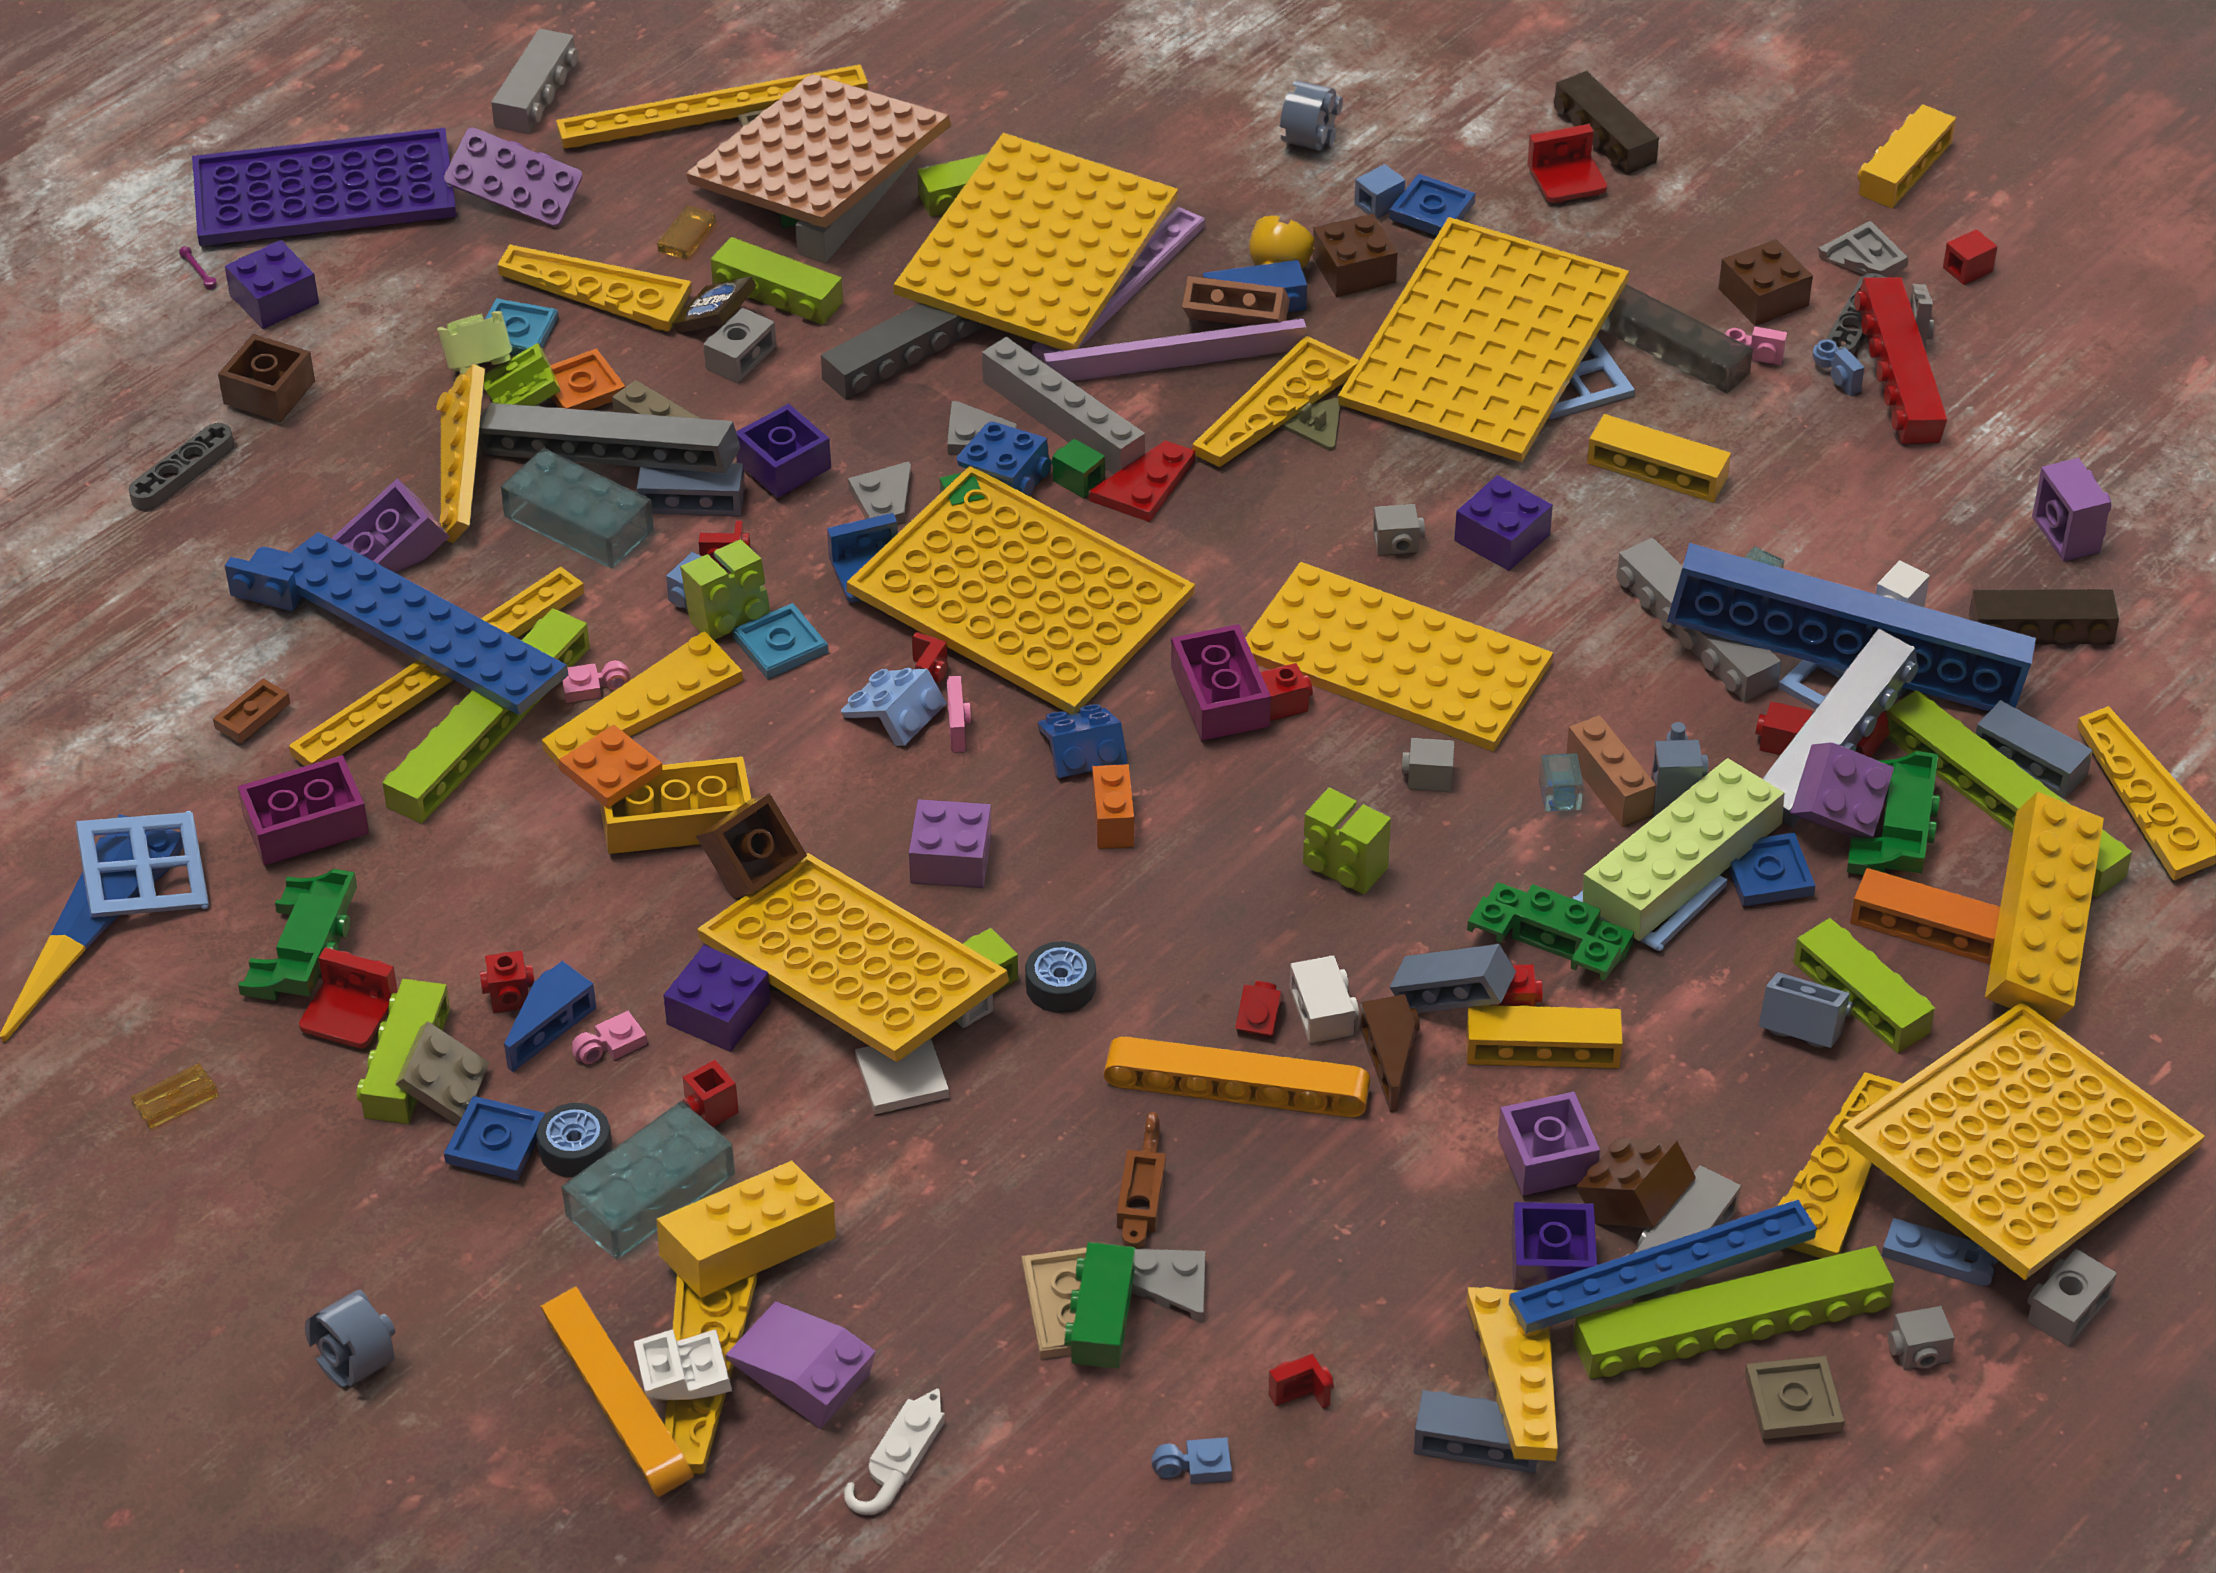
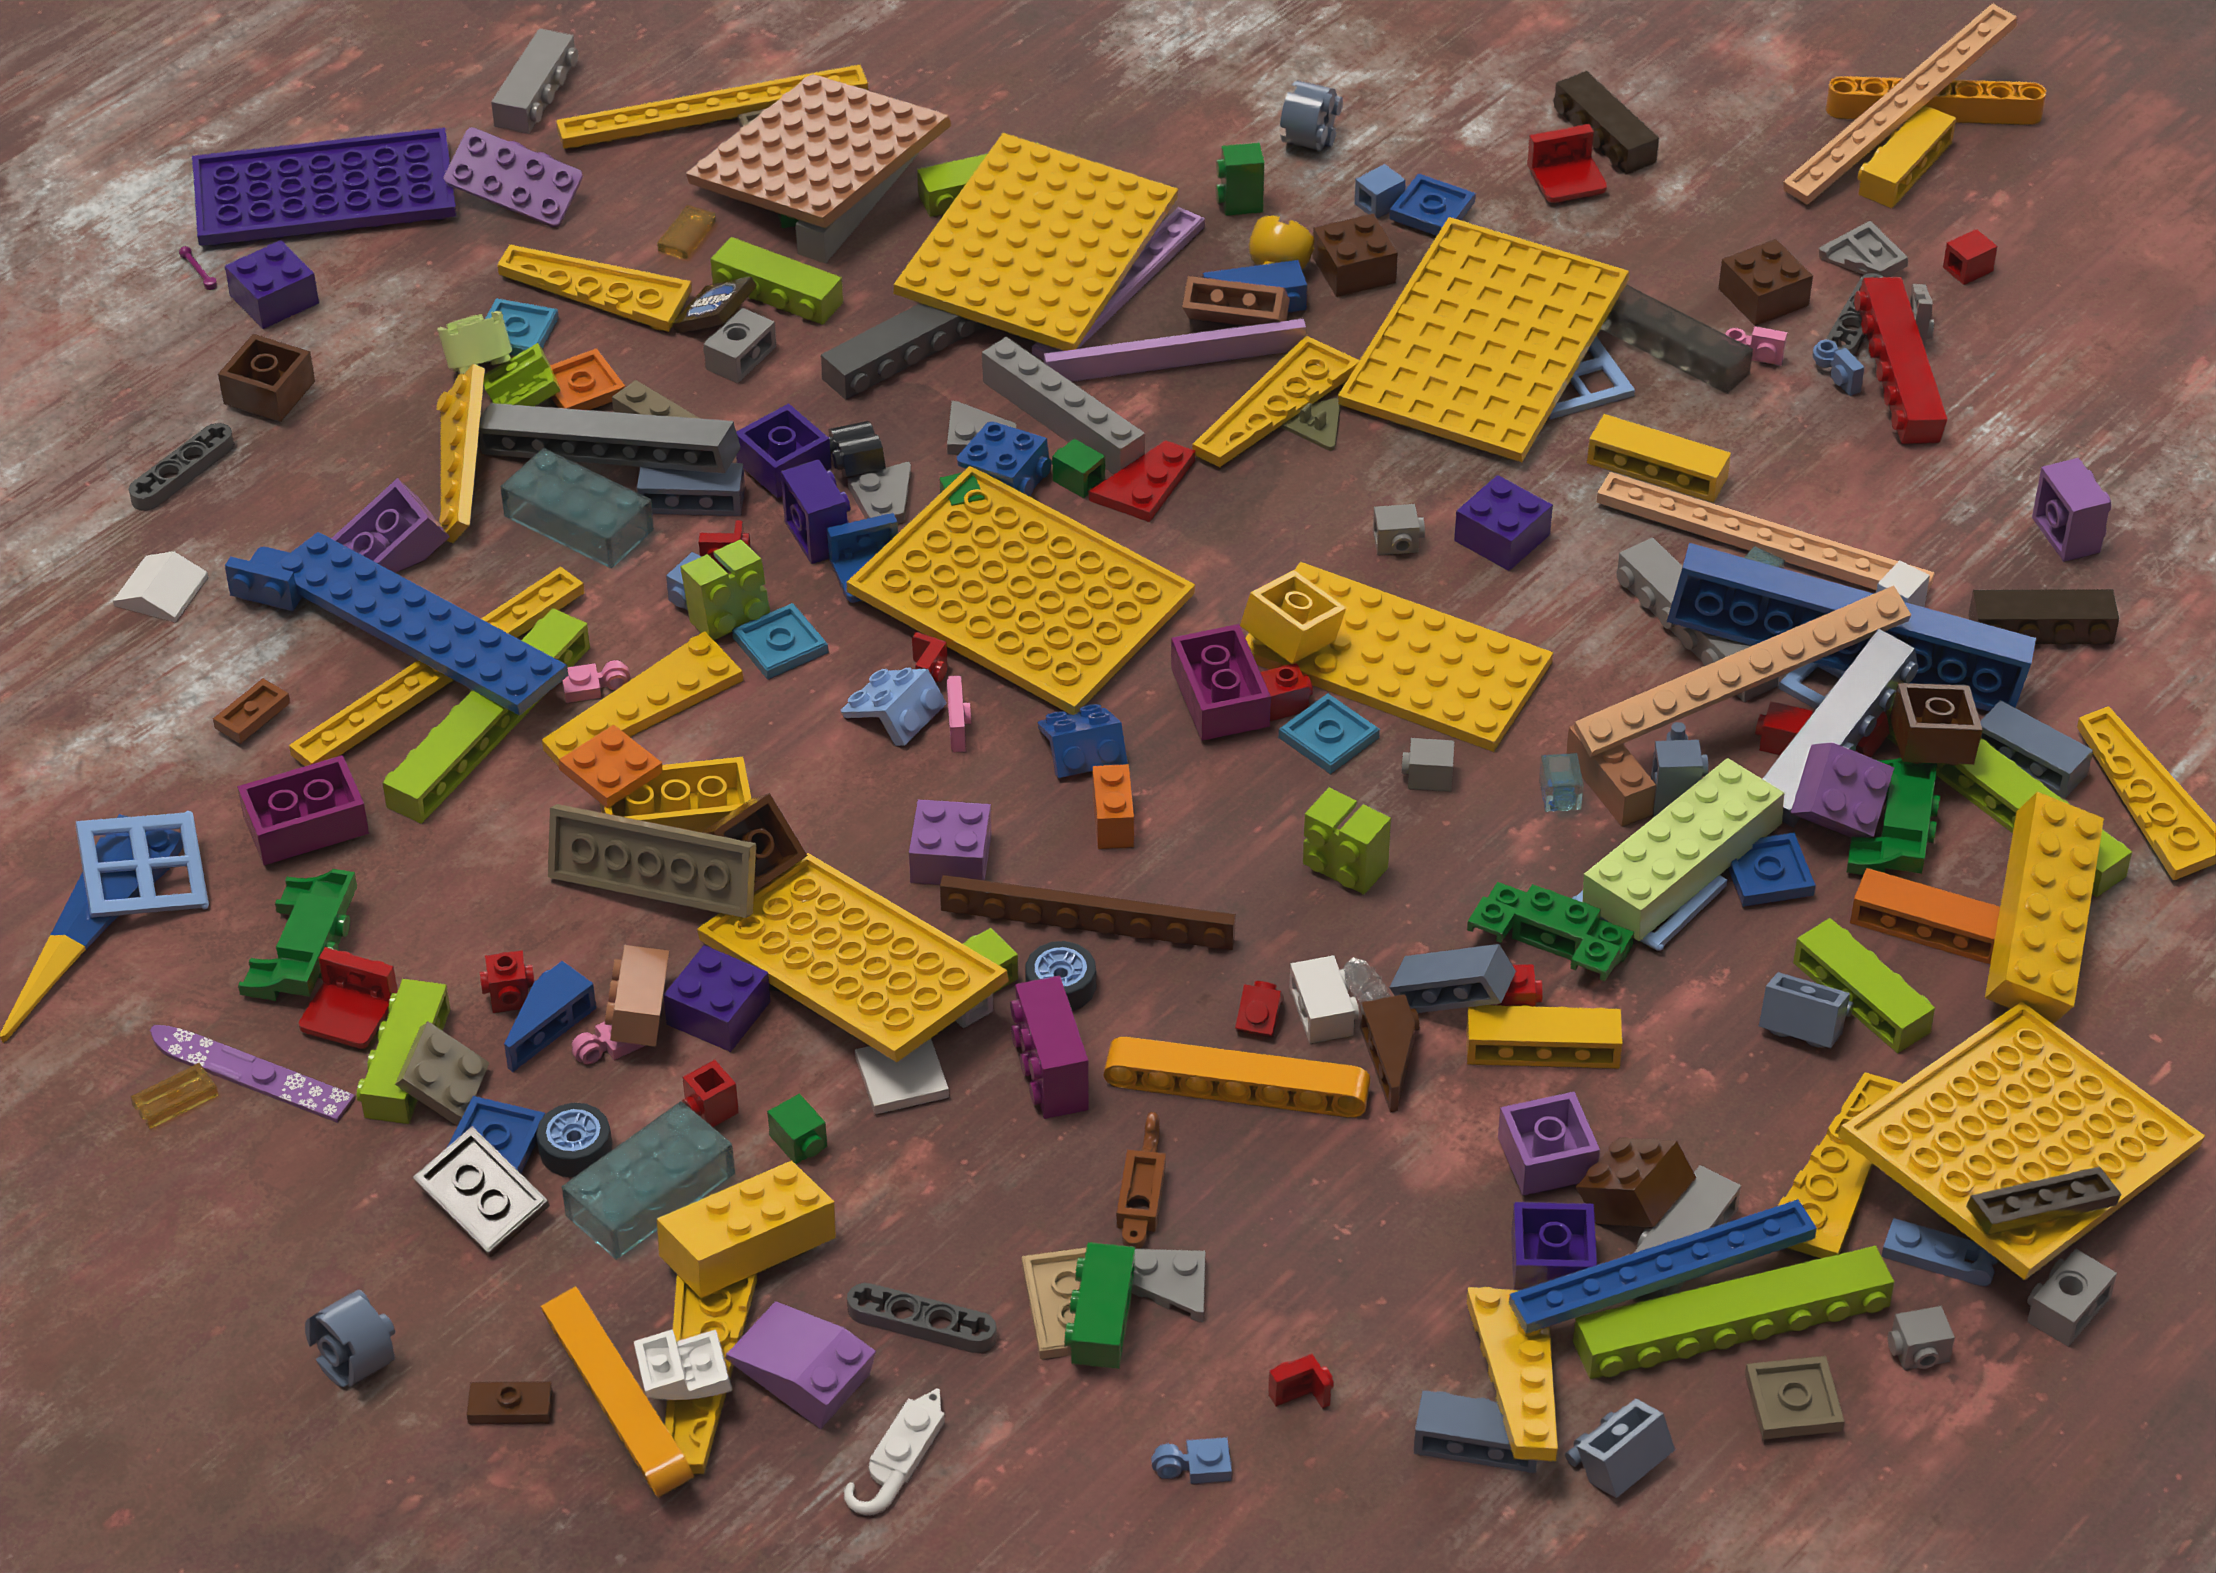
none -> white slope [113,551,208,622]
none -> medium lavender piece [150,1025,356,1122]
none -> tile [413,1126,550,1258]
none -> reddish brown plate [467,1381,553,1424]
none -> dark tan plate [548,804,756,918]
none -> nougat brick [605,945,669,1047]
none -> green brick [767,1093,827,1164]
none -> dark purple brick [781,459,851,564]
none -> black brick [828,421,886,477]
none -> dark grey beam [847,1283,997,1353]
none -> reddish brown plate [940,875,1236,950]
none -> magenta brick [1010,975,1089,1119]
none -> green brick [1216,143,1265,216]
none -> yellow brick [1240,570,1347,664]
none -> dark azure tile [1278,693,1380,774]
none -> clear gear [1344,957,1391,1002]
none -> sand blue brick [1565,1398,1675,1498]
none -> light nougat plate [1574,585,1911,758]
none -> light nougat plate [1596,472,1934,593]
none -> light nougat plate [1783,3,2017,205]
none -> light orange beam [1826,76,2046,125]
none -> reddish brown brick [1890,683,1983,765]
none -> dark brown plate [1966,1166,2122,1235]

